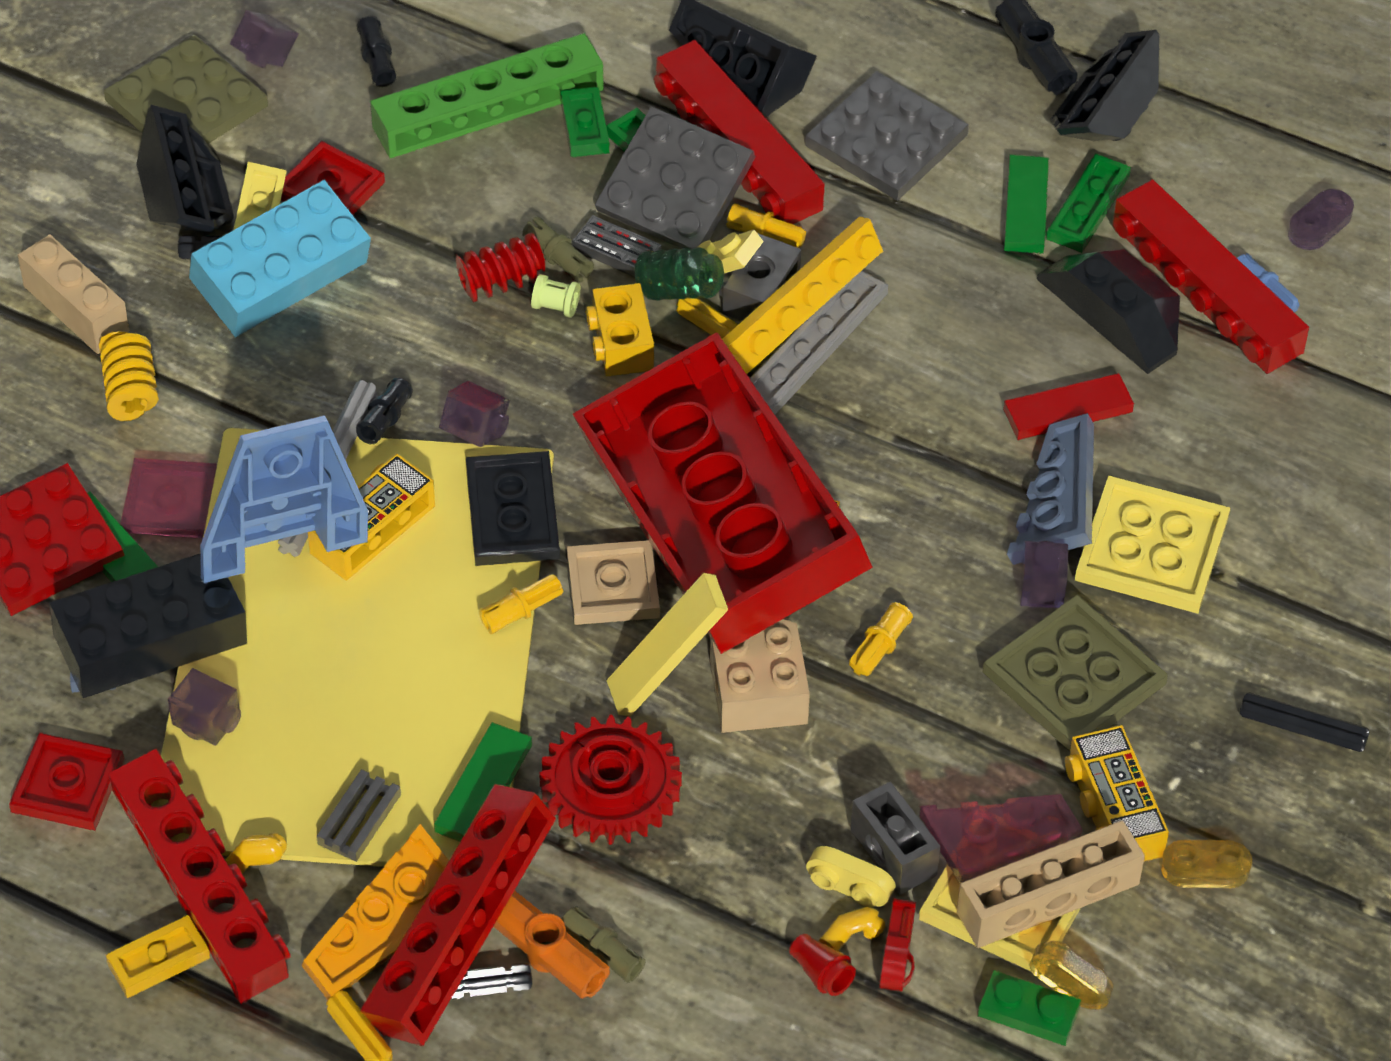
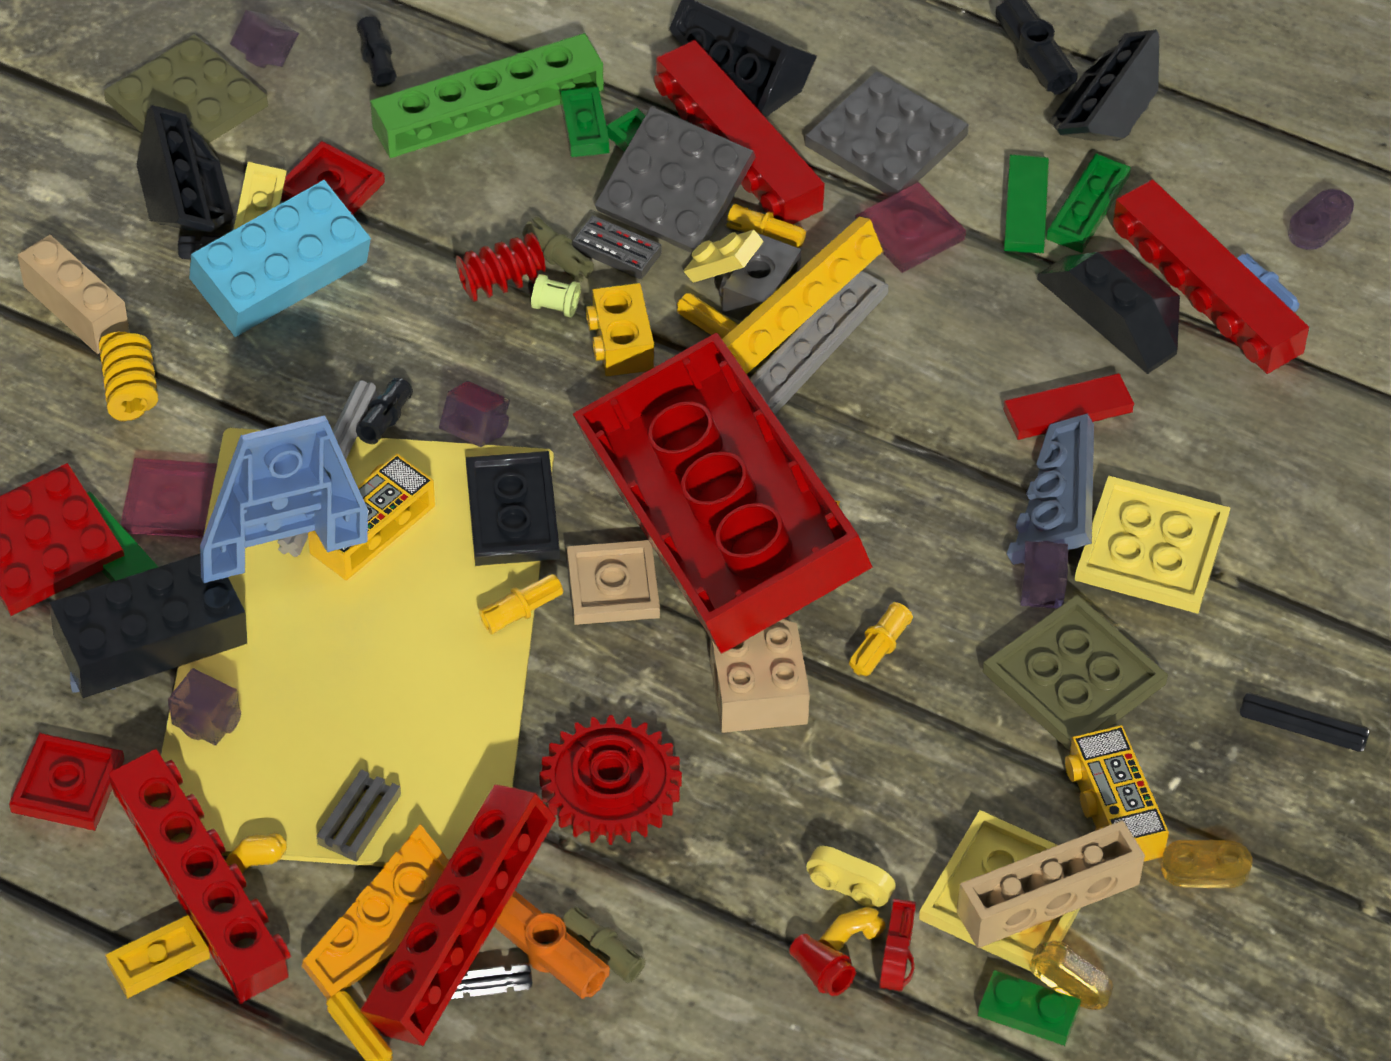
green tile [434,722,532,842] -> none
light yellow tile [606,573,728,717] -> none
clear green piece [635,247,724,301] -> none
flat silver brick [850,781,940,895] -> none
clear pink wing [919,794,1082,884] -> none
none -> clear pink tile [855,182,966,273]

